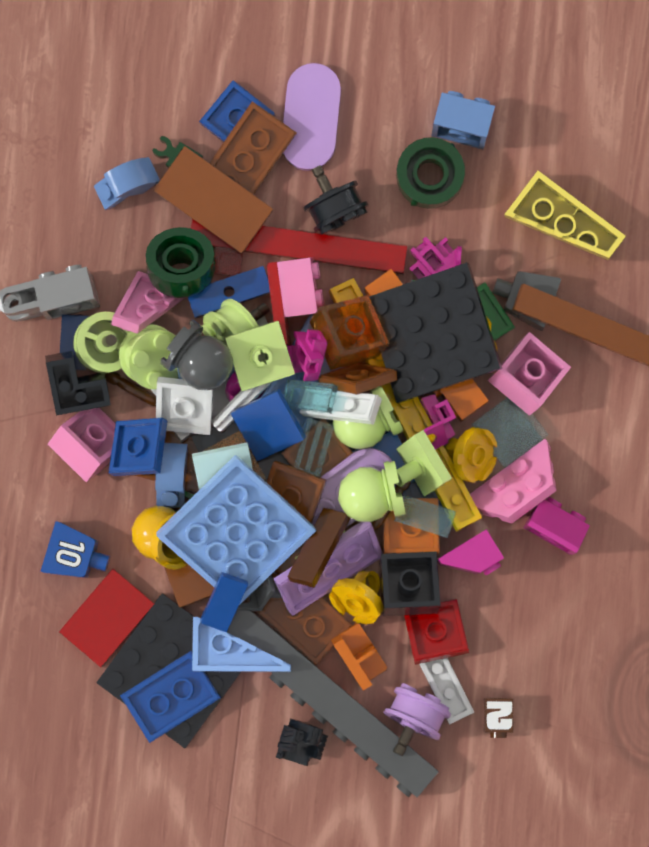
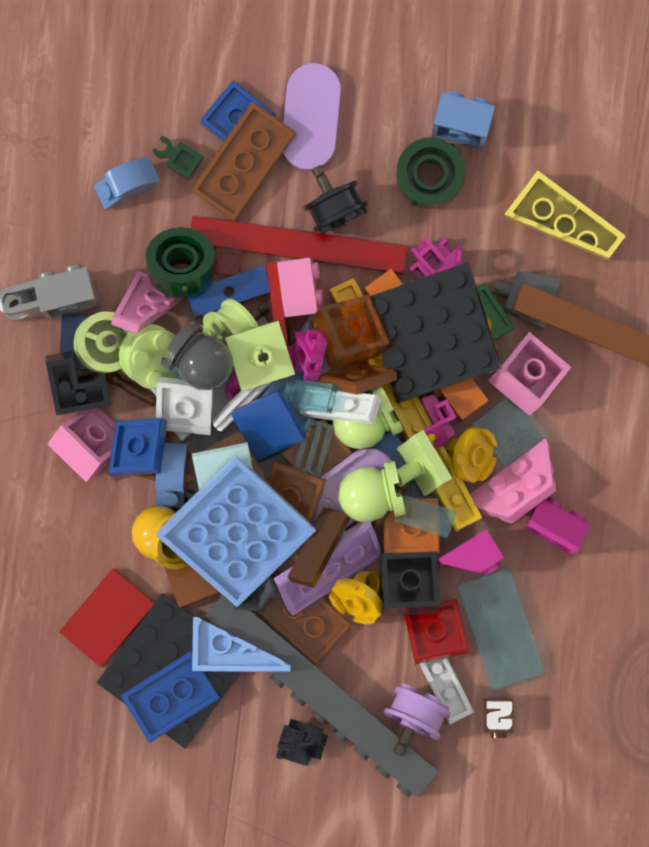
blue torso [40,521,110,578] -> none
dark orange tile [153,146,274,254] -> none
blue tile [200,572,248,632] -> none
orange panel [331,623,387,691] -> none
none -> clear light blue tile [457,568,545,691]

